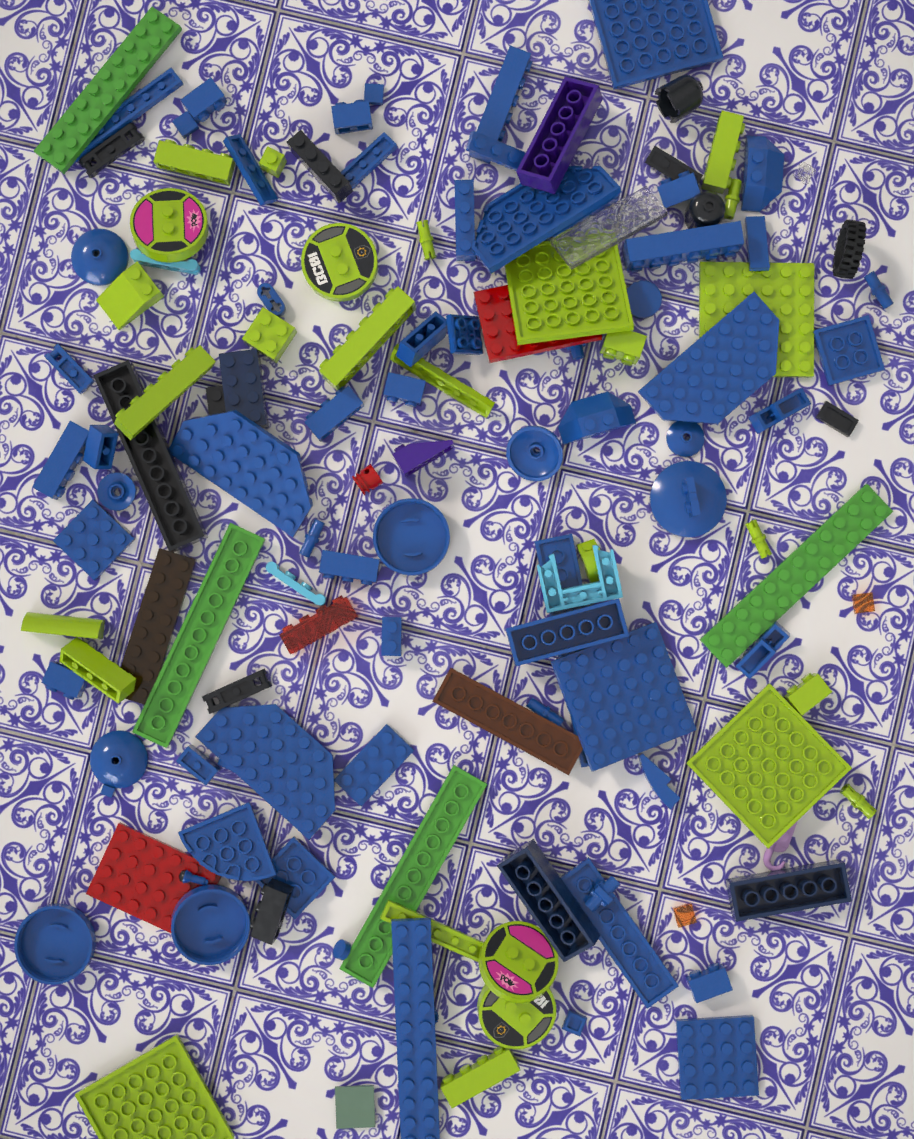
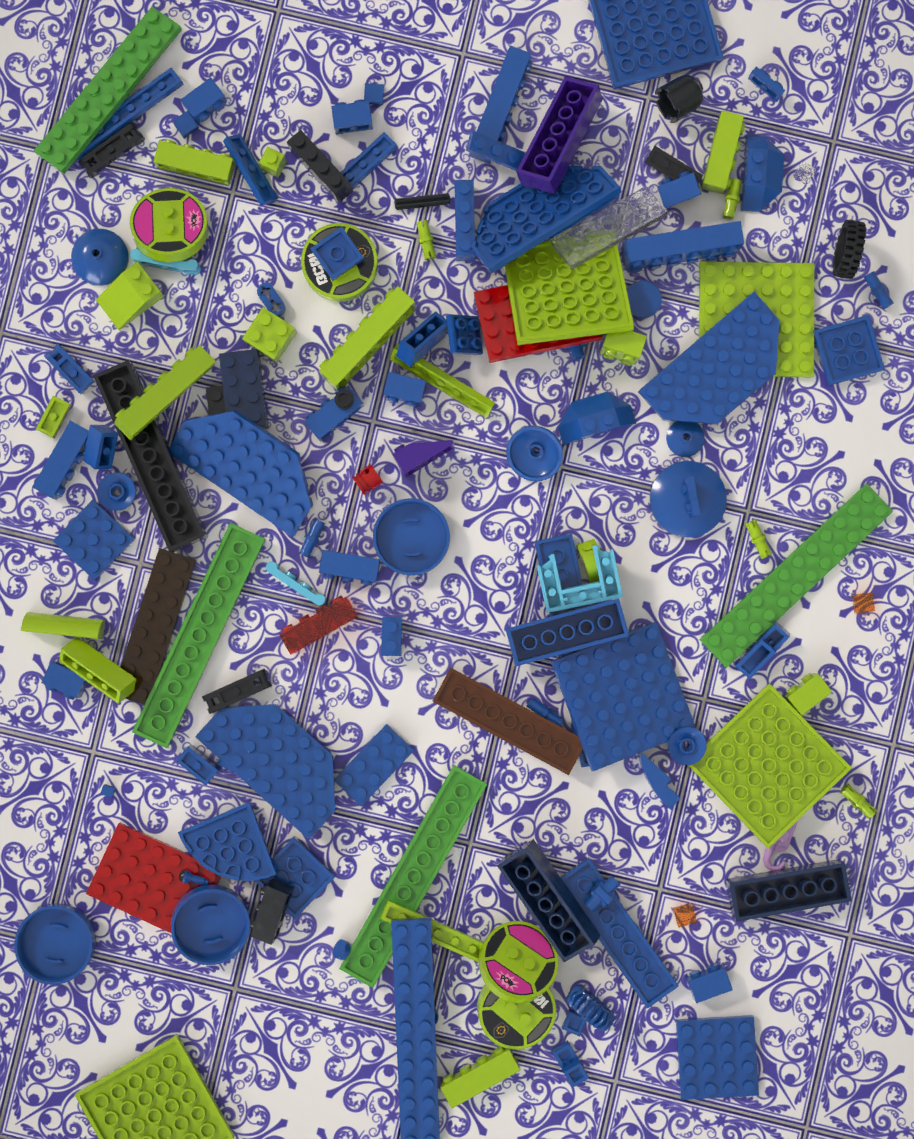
blue dish [90,730,148,788] -> none
sand green piece [335,1085,376,1129] -> none
black cylinder [685,191,725,229] -> none
blue tile [745,216,770,271] -> none
blue slope [748,388,811,434] -> none
black tile [815,401,859,437] -> none
none -> lime plate [36,396,72,439]
none -> blue plate [310,227,364,281]
none -> black plate [335,390,354,409]
none -> black axle [394,193,450,210]
none -> blue slope [551,1040,589,1088]
none -> blue gear [566,985,616,1032]
none -> blue dish [668,727,706,765]
none -> blue plate [748,66,785,102]

